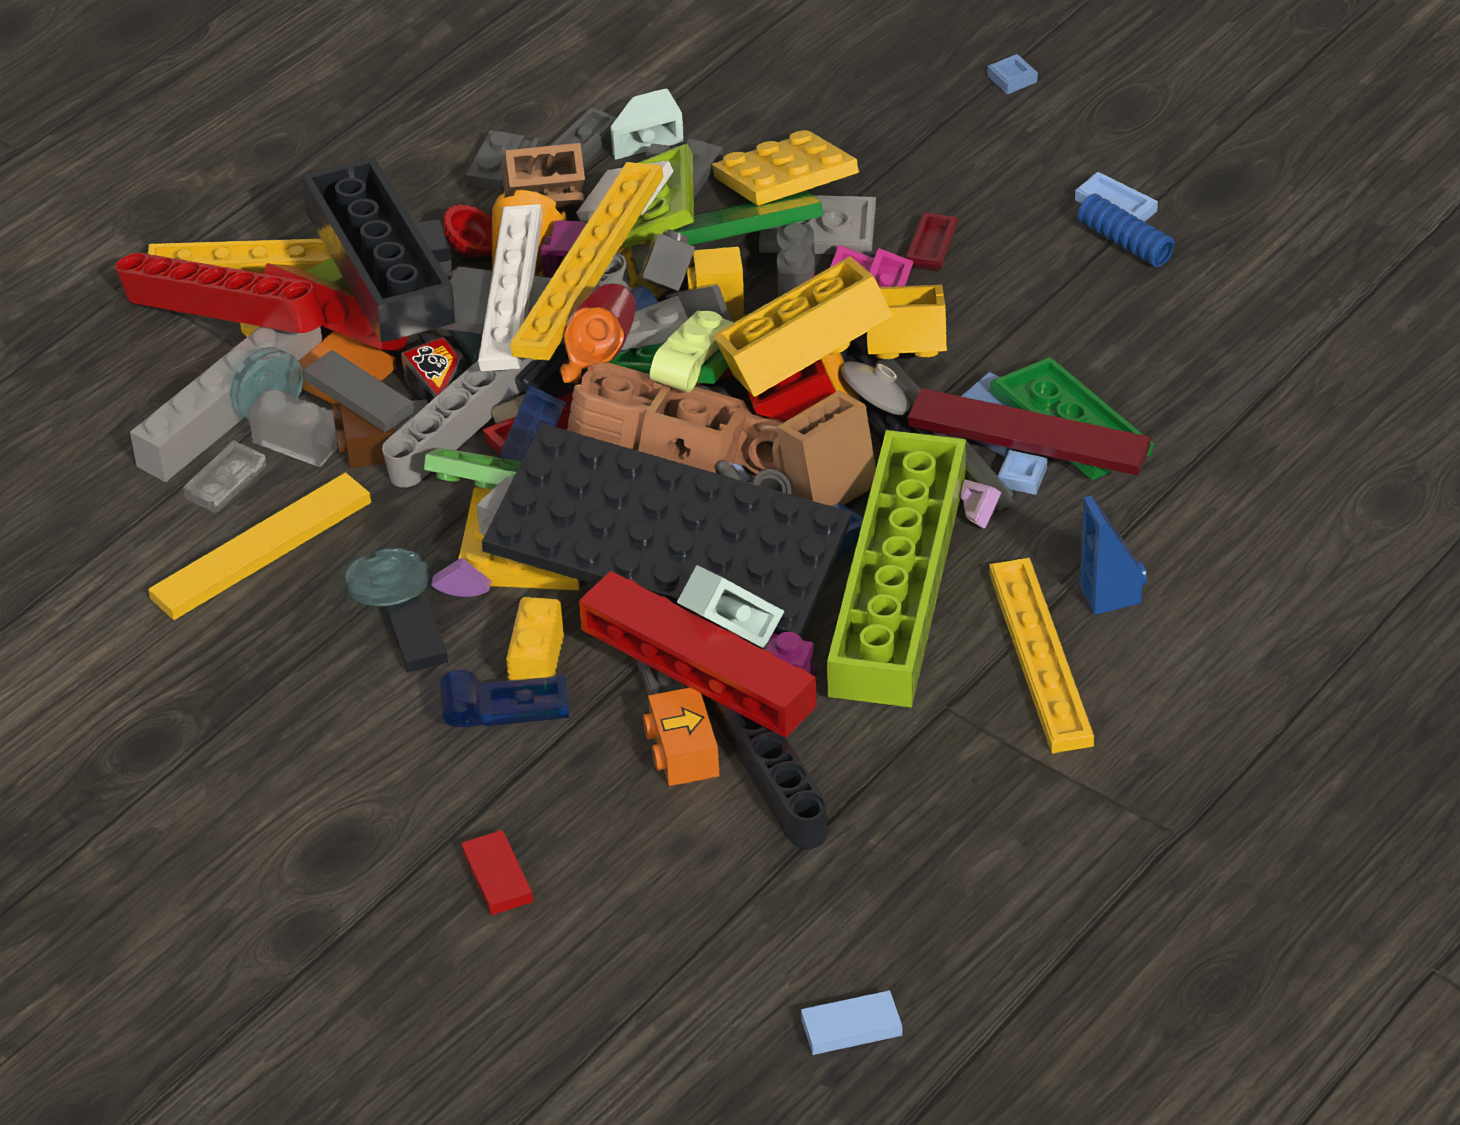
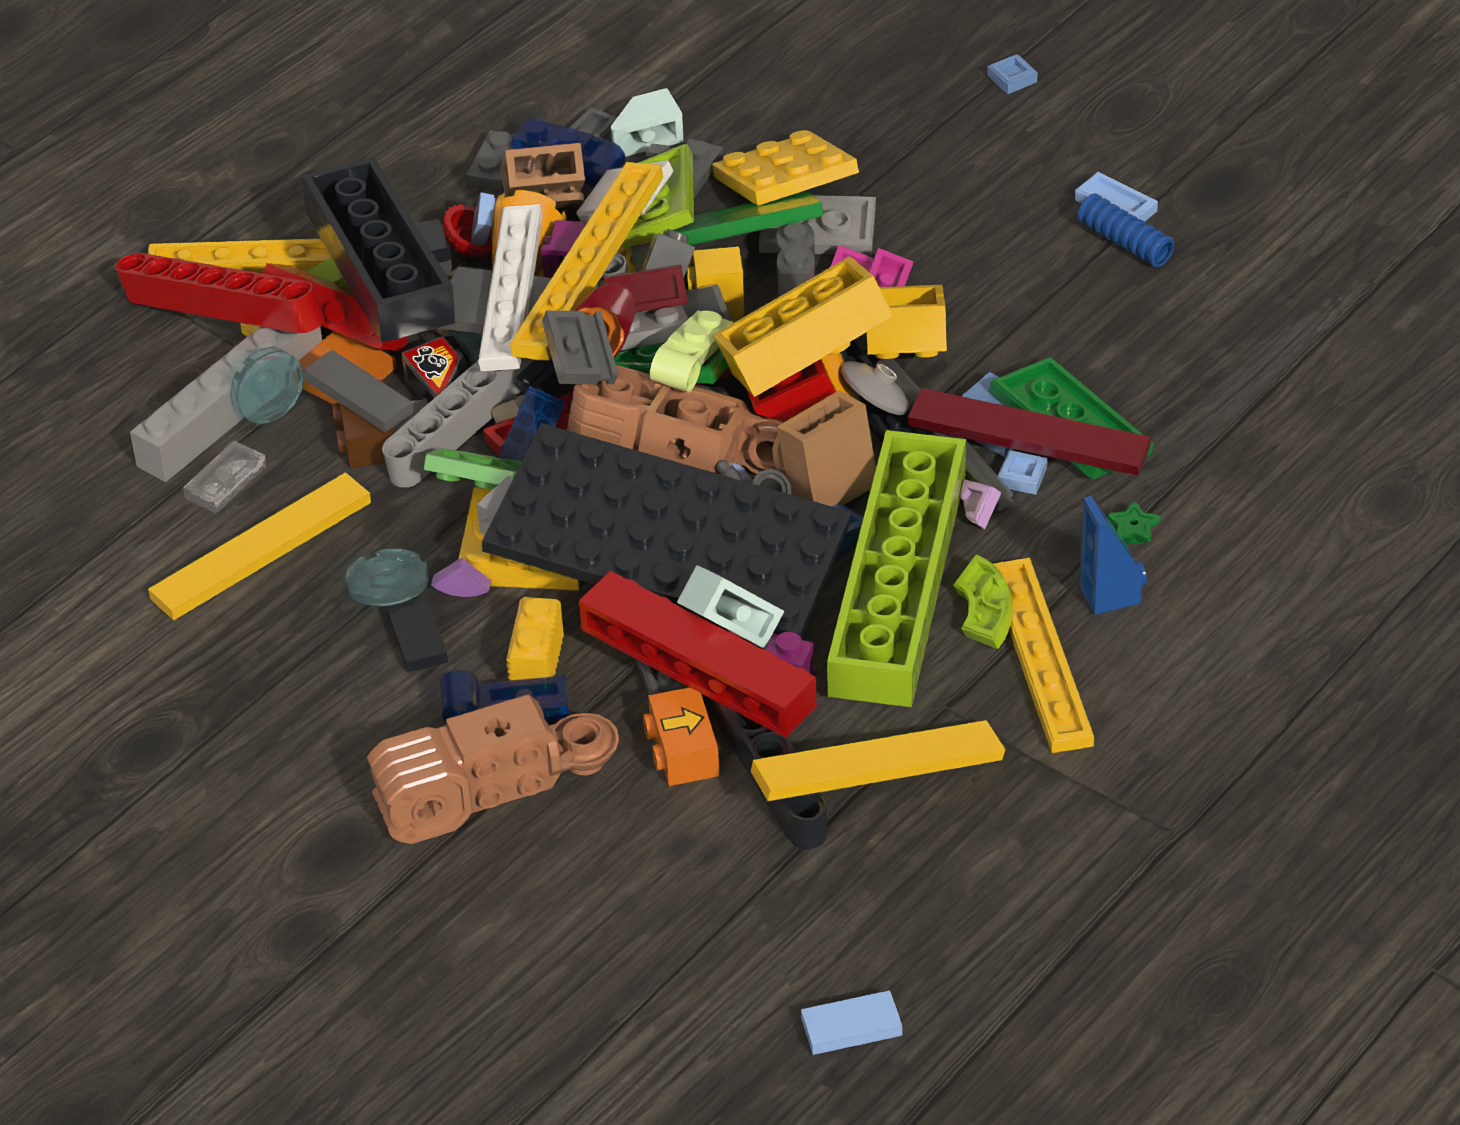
clear brick [247,388,338,467] -> none
red tile [461,830,533,915] -> none
dark red tile [905,212,959,272] -> none
none -> nougat brick [367,694,619,844]
none -> light blue tile [471,192,495,246]
none -> clear blue plate [512,117,626,188]
none -> dark grey plate [542,310,619,384]
none -> dark red tile [604,264,688,313]
none -> yellow tile [751,720,1005,801]
none -> lime tile [953,554,1013,649]
none -> green plate [1107,502,1161,544]

